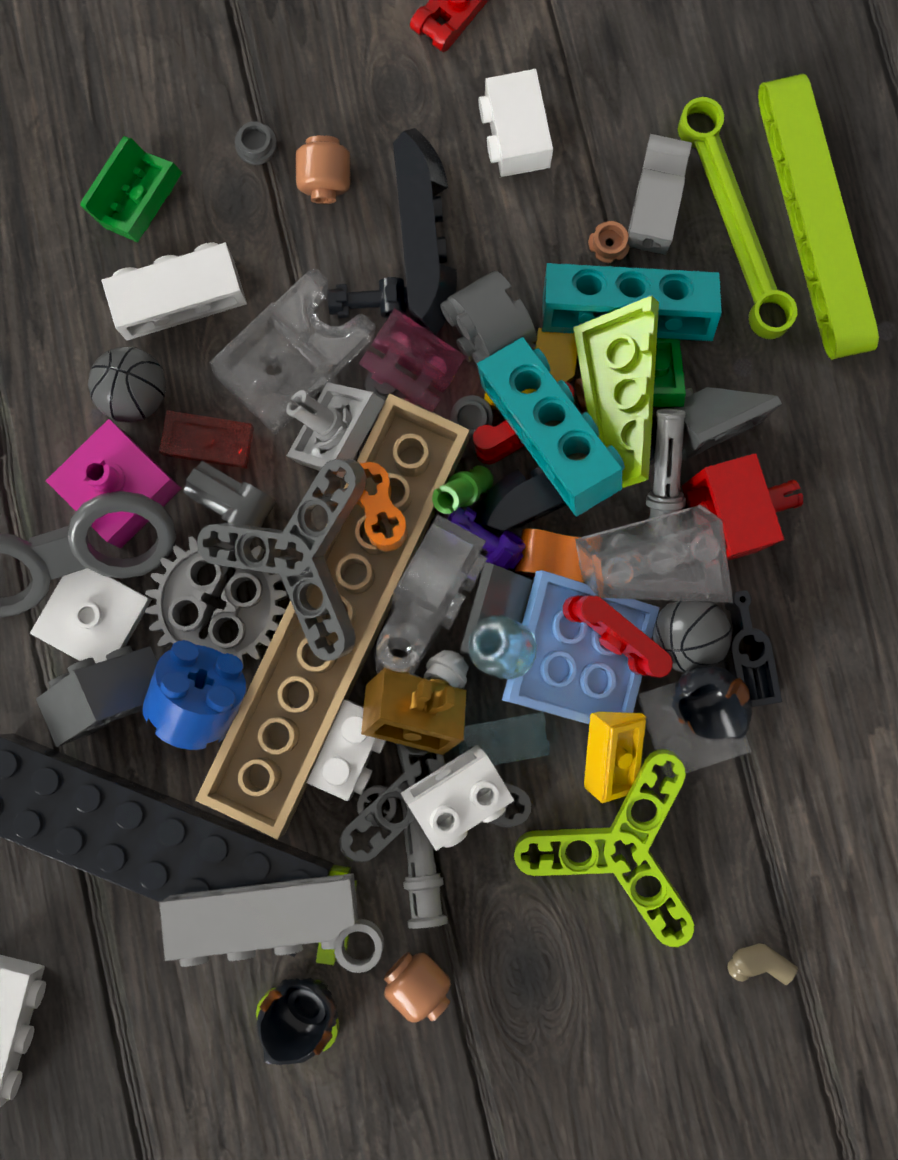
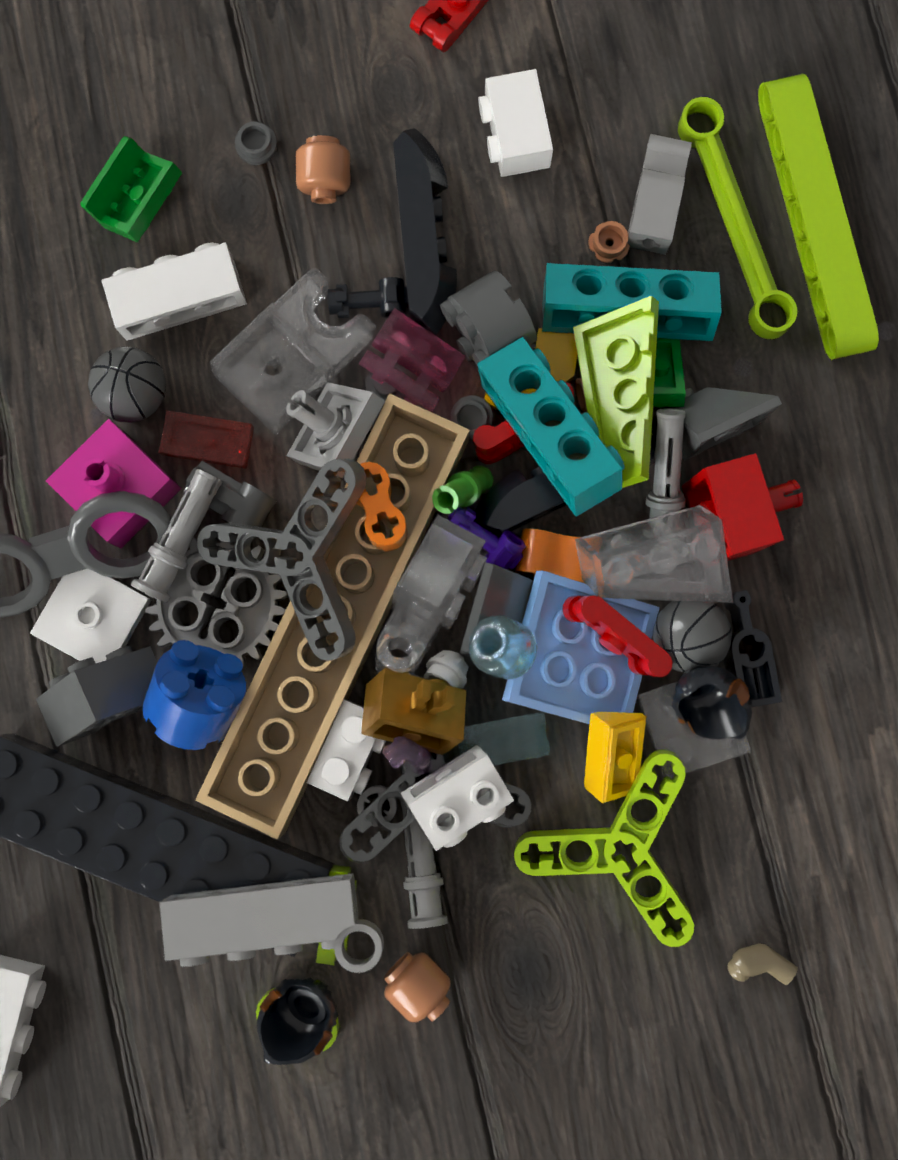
none -> light grey pin [131,469,222,603]
none -> clear purple arm [382,736,432,775]

